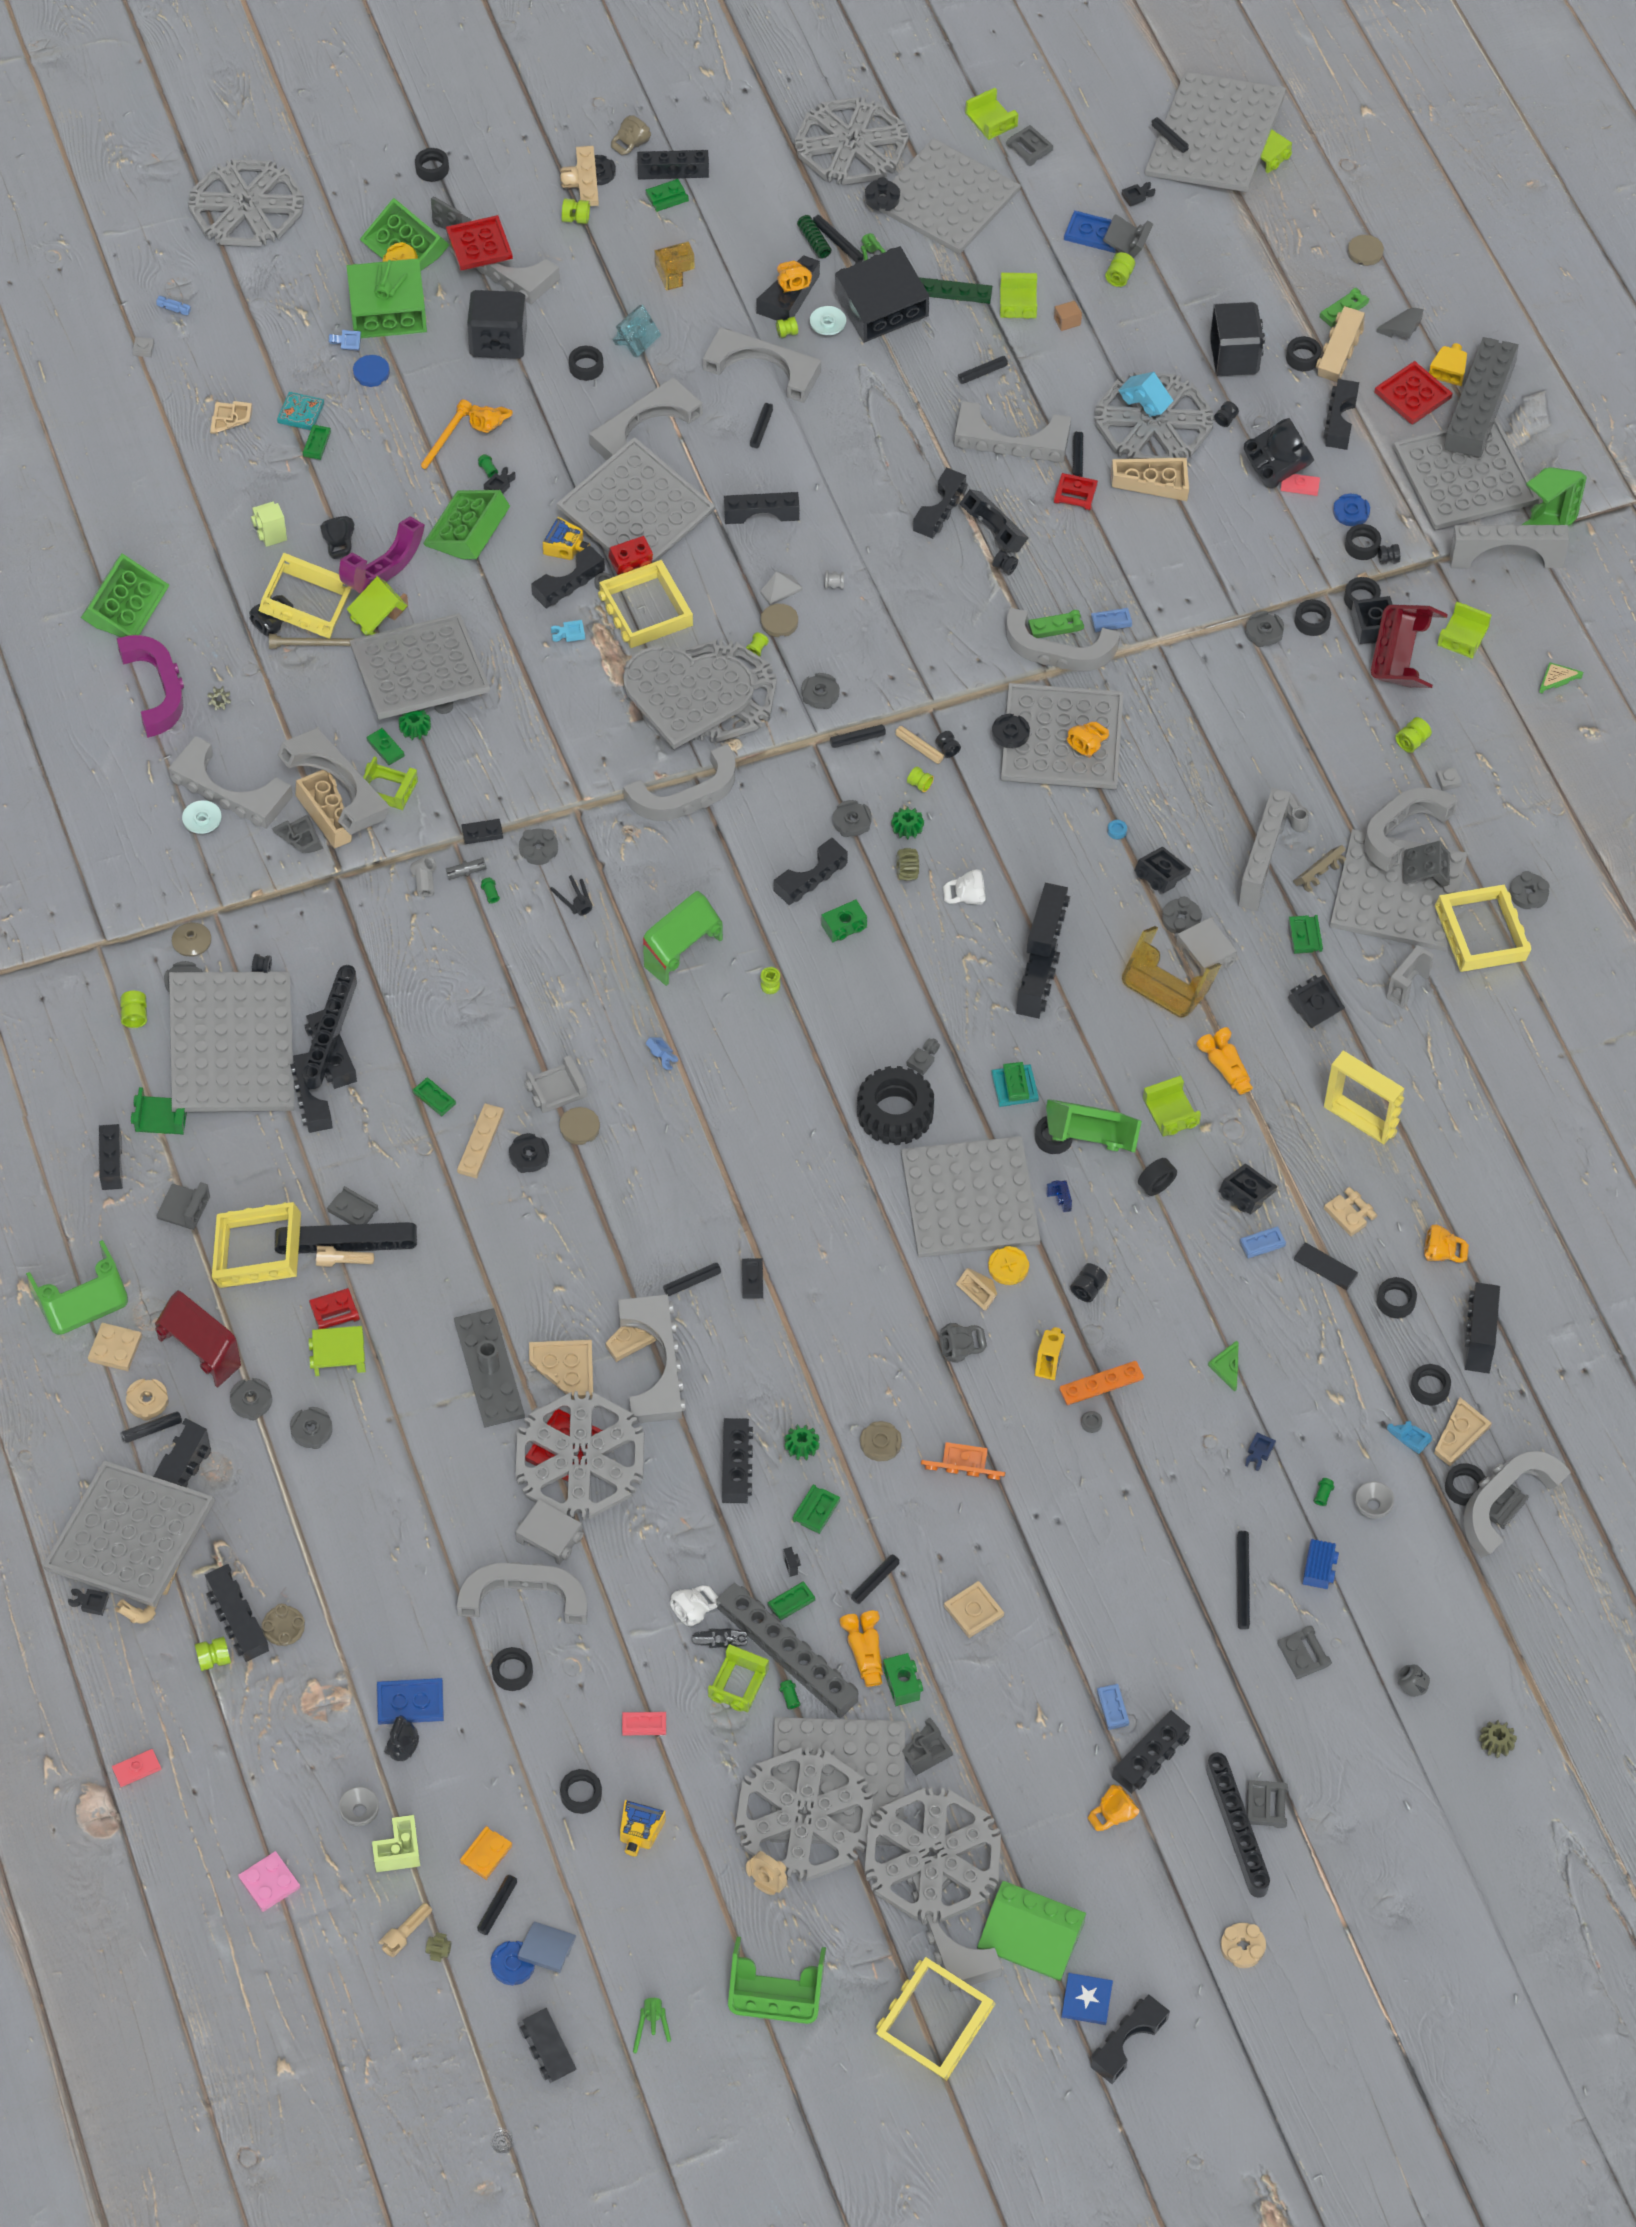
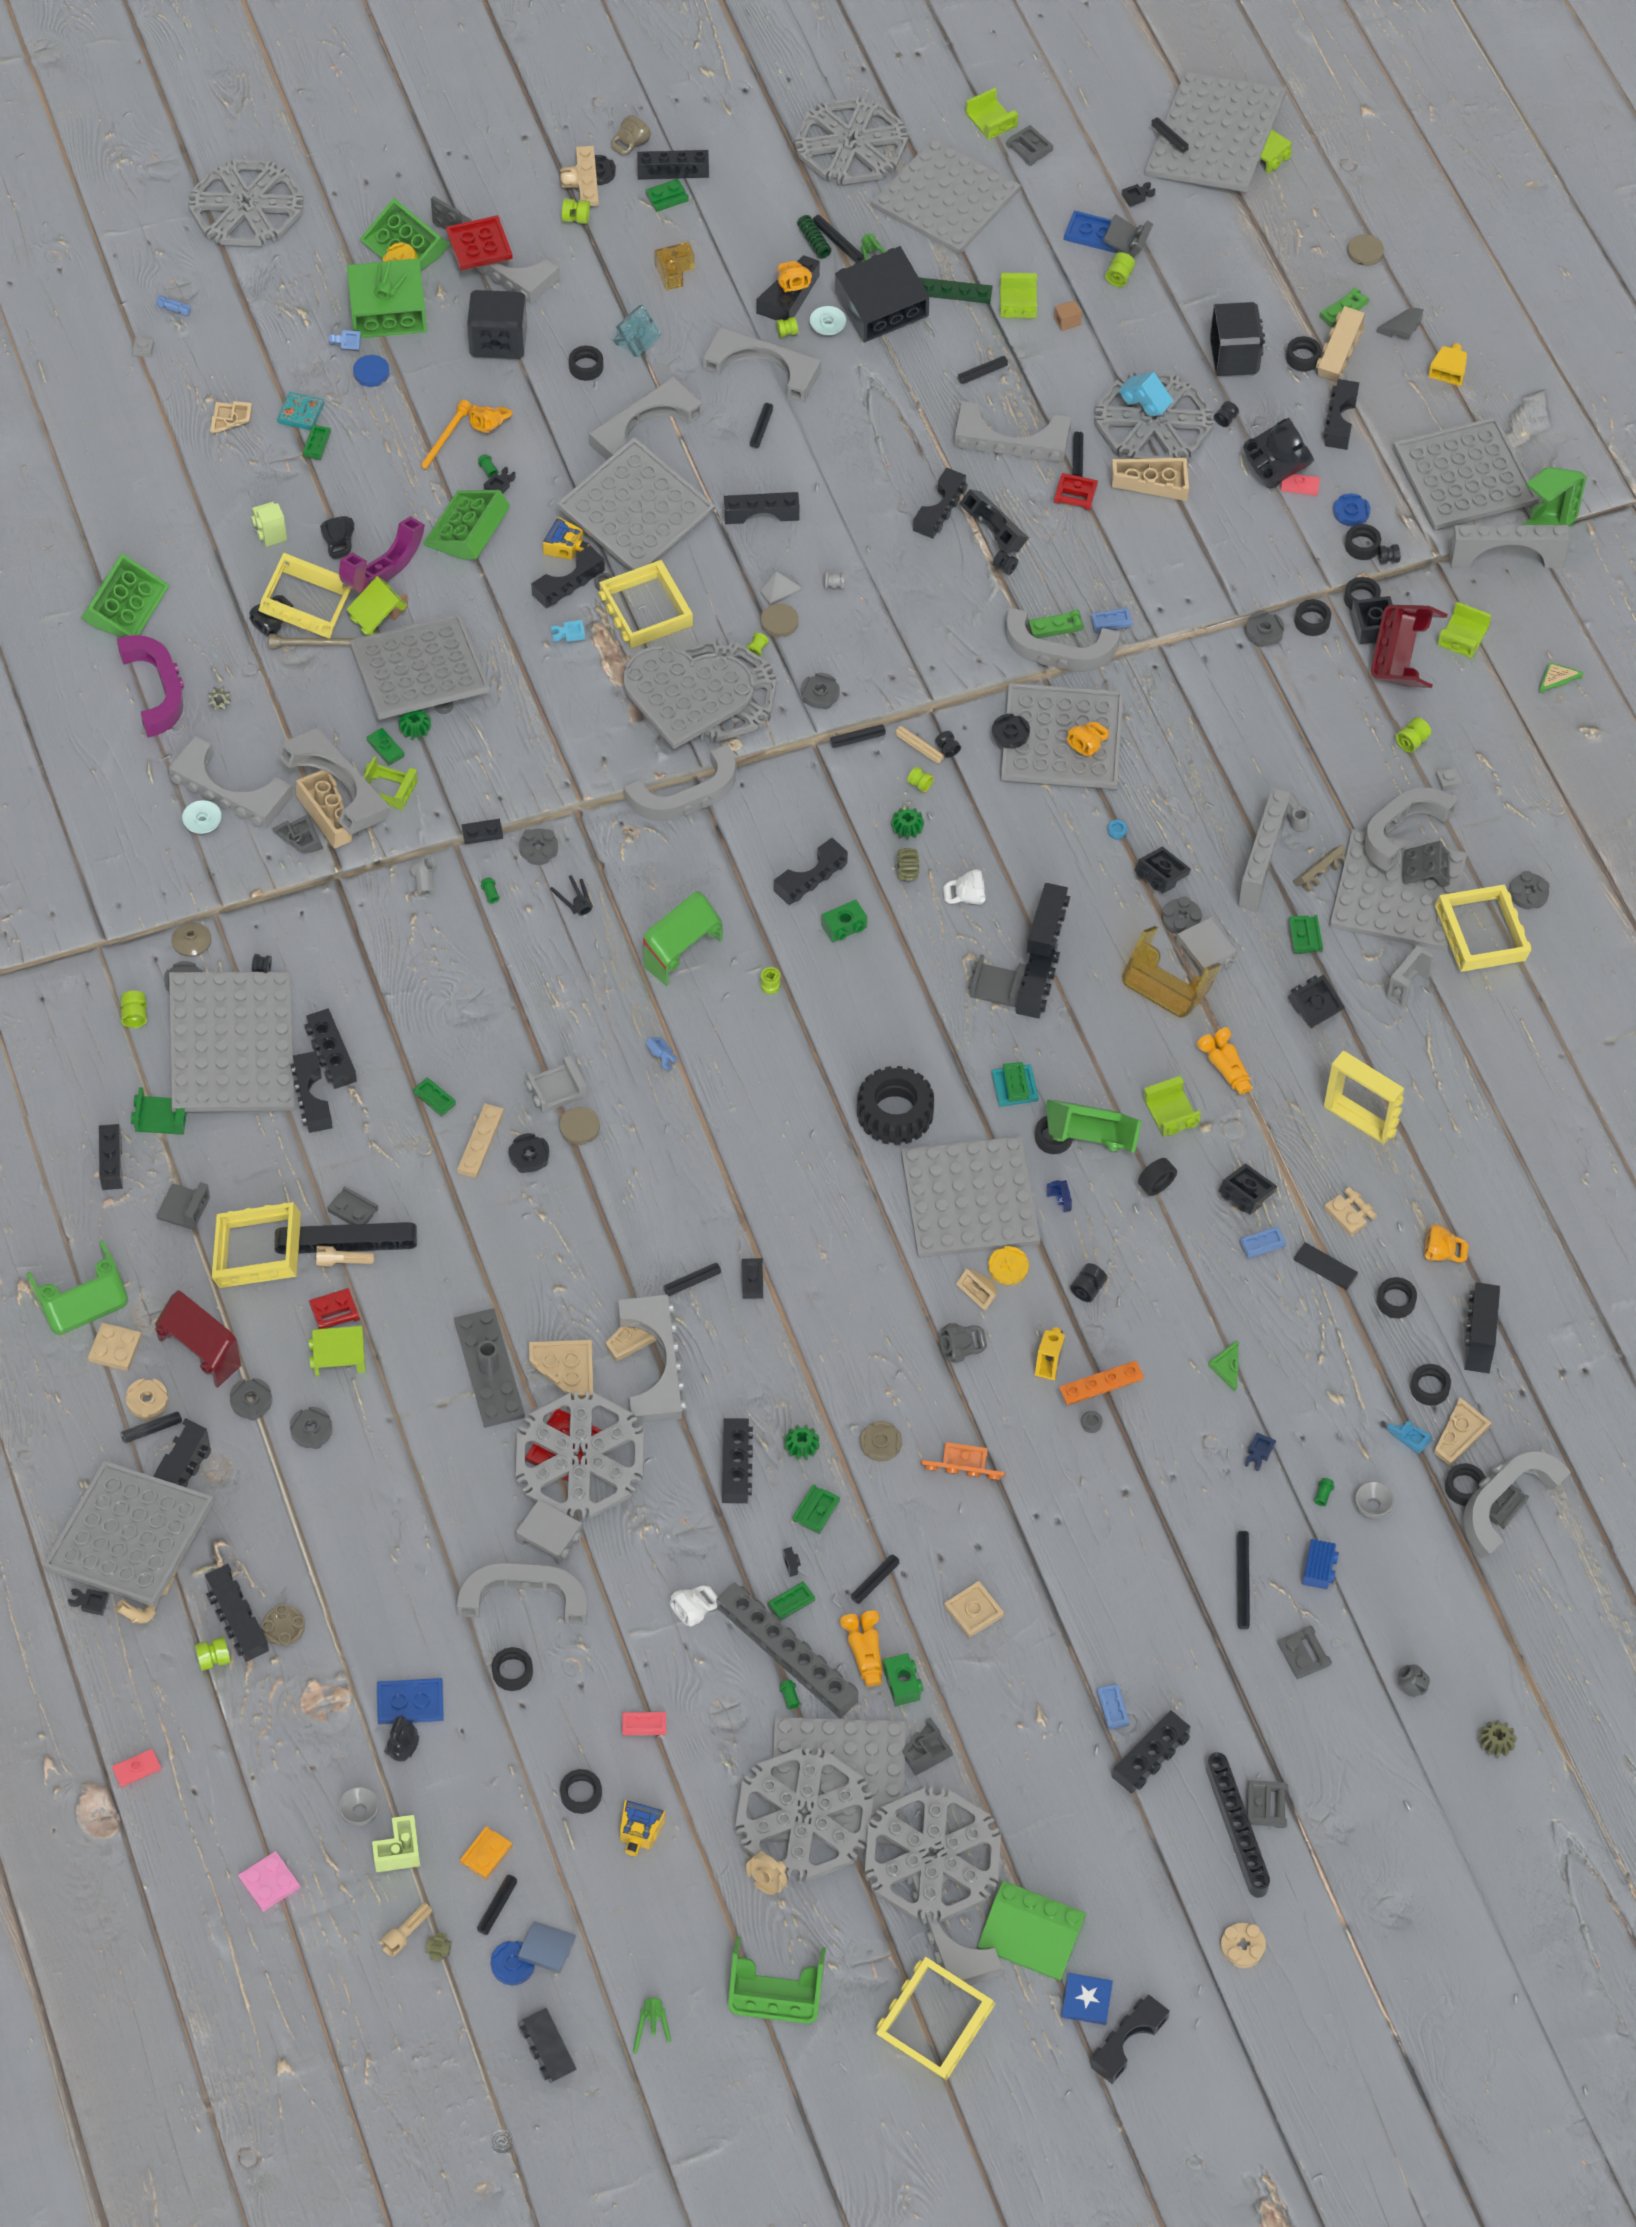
black beam [302,965,357,1089] -> none
black tyre [415,148,449,182] -> none
dark grey pin [446,857,487,880] -> none
red brick [608,536,653,575] -> none
black hinge [692,1628,747,1648] -> none
lime panel [708,1644,769,1713] -> none
dark grey plate [833,800,872,837] -> none
black plate [865,177,900,211] -> none
dark grey plate [907,1038,940,1075] -> none
light orange piece [1088,1785,1139,1831] -> none
red plate [1374,361,1453,425] -> none
dark grey piece [1445,337,1519,457] -> none
none -> dark grey panel [968,954,1026,1008]

